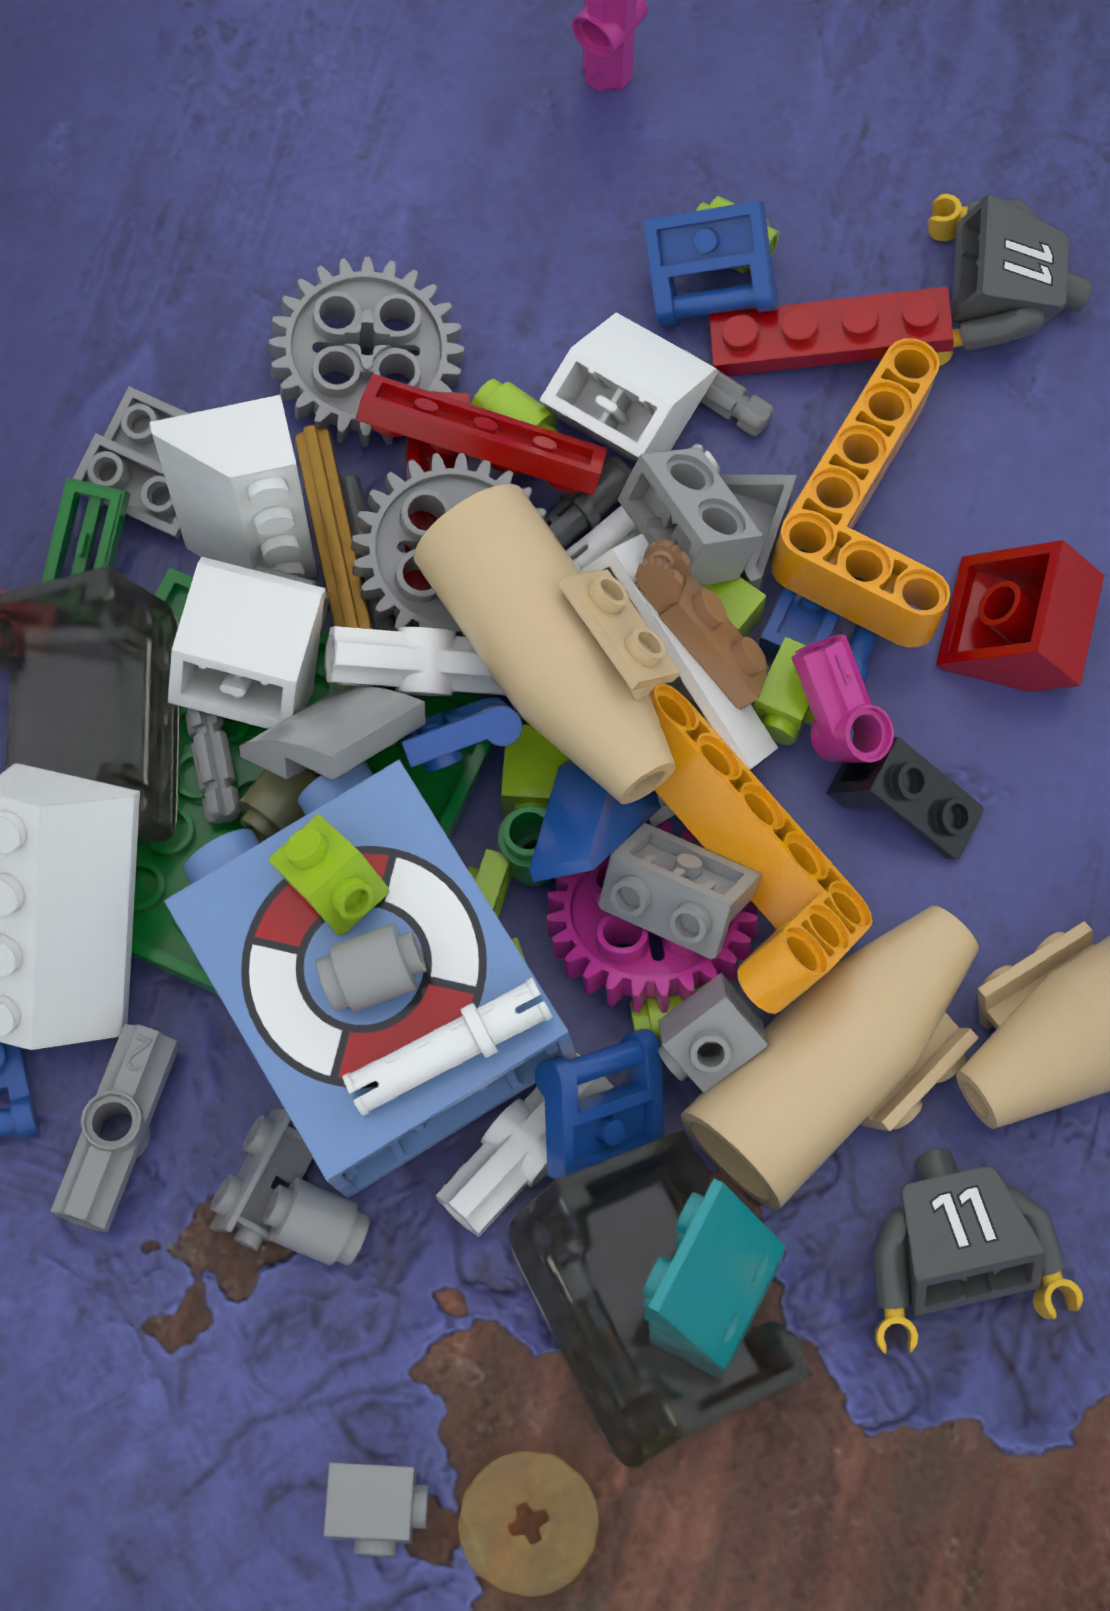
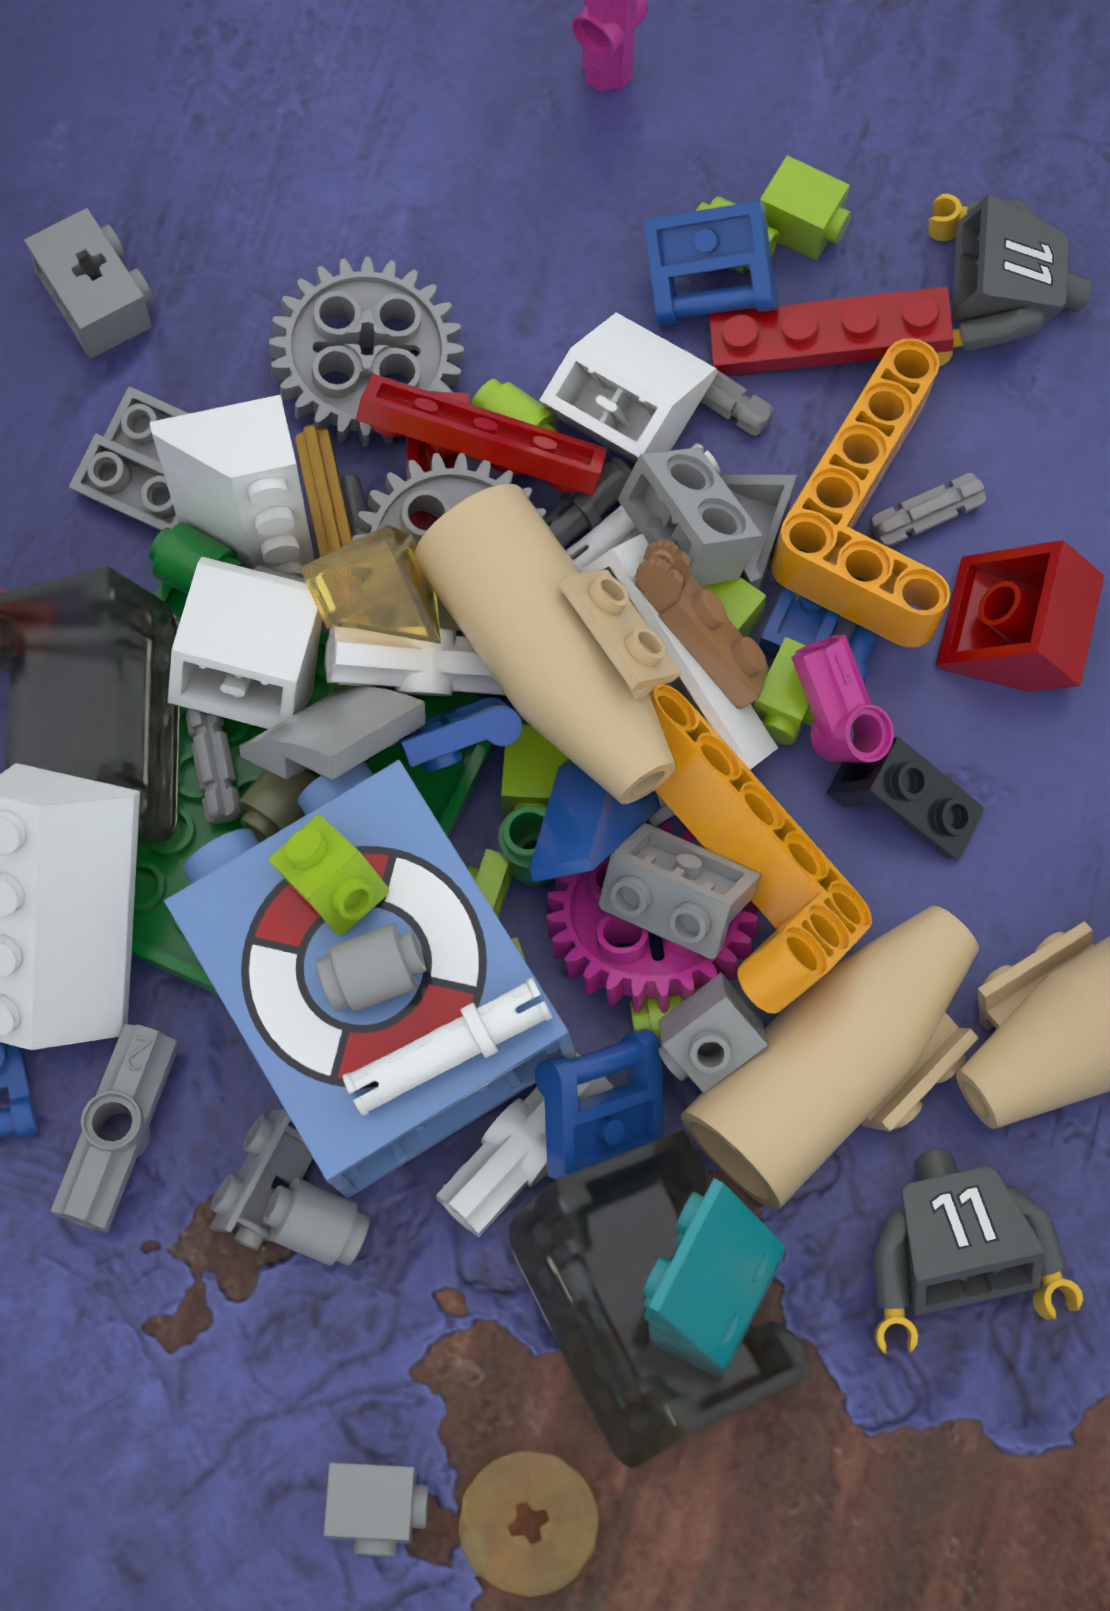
green tile [39,477,131,613] -> none
none -> light grey brick [24,208,153,359]
none -> green brick [149,522,247,596]
none -> clear yellow slope [300,524,441,644]
none -> lime brick [760,155,852,261]
none -> light grey axle [870,473,986,547]

